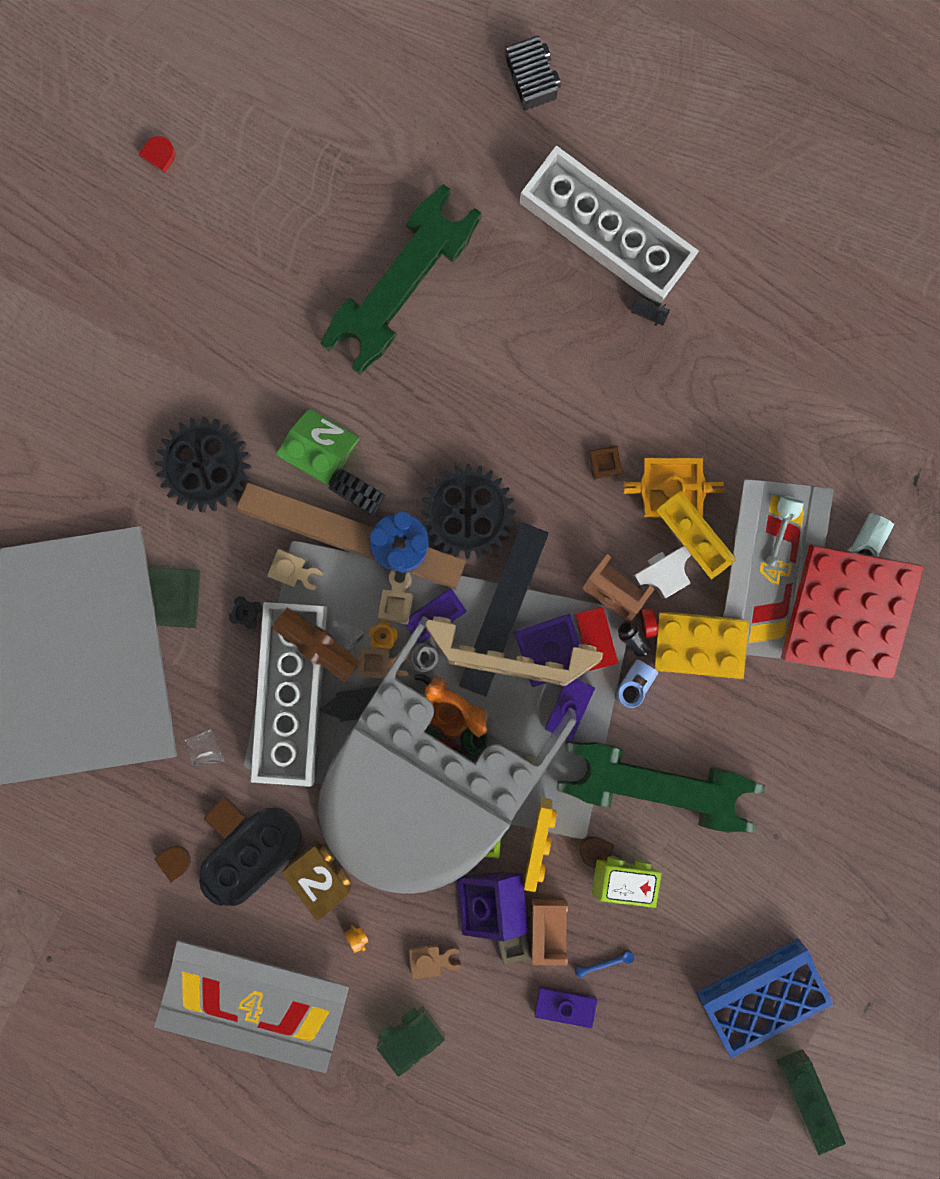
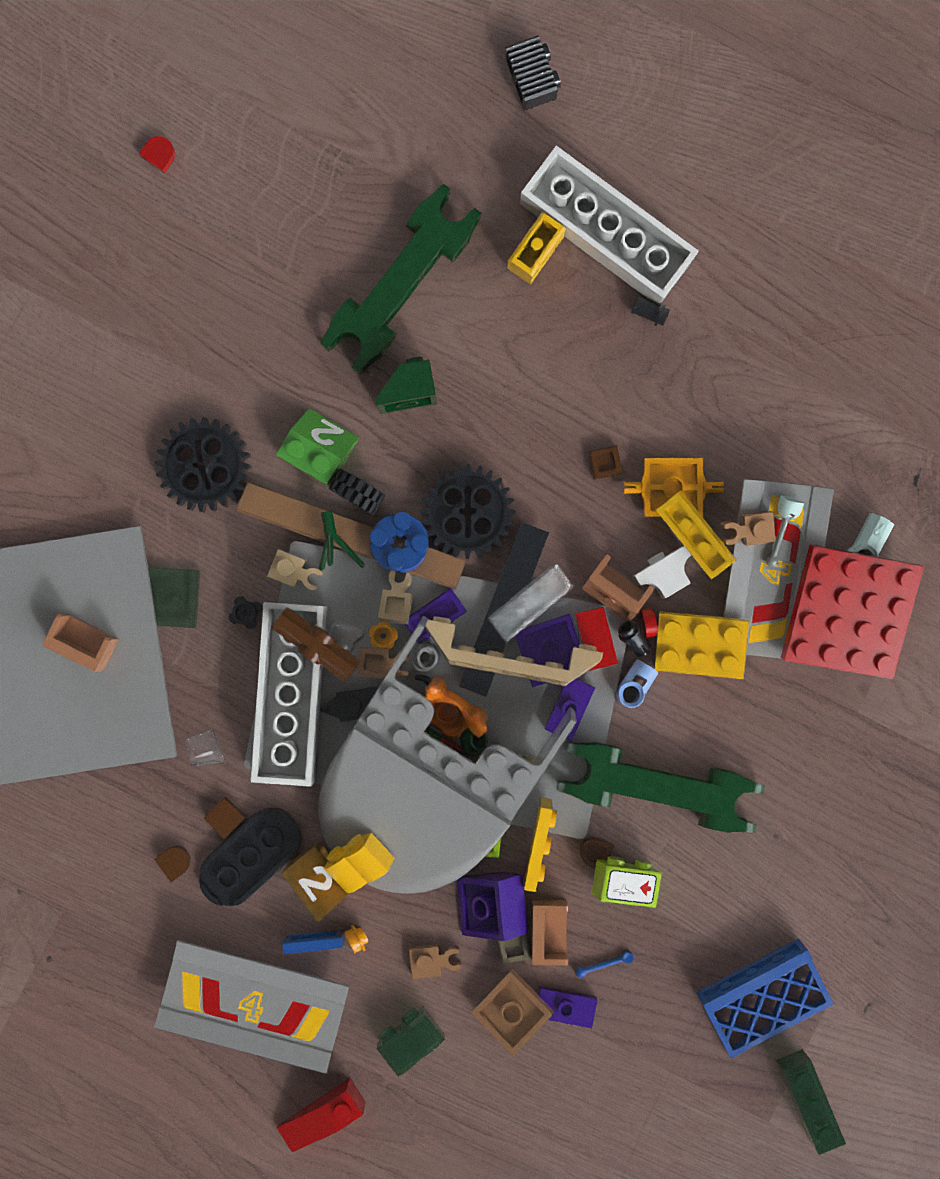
none -> nougat panel [42,613,119,672]
none -> red slope [276,1078,366,1152]
none -> blue tile [282,930,345,954]
none -> dark green plant [319,510,365,571]
none -> yellow brick [324,833,395,894]
none -> dark green slope [376,357,437,414]
none -> medium nougat plate [471,969,554,1056]
none -> clear tile [488,563,573,642]
none -> yellow brick [507,212,566,284]
none -> medium nougat plate [721,510,776,546]

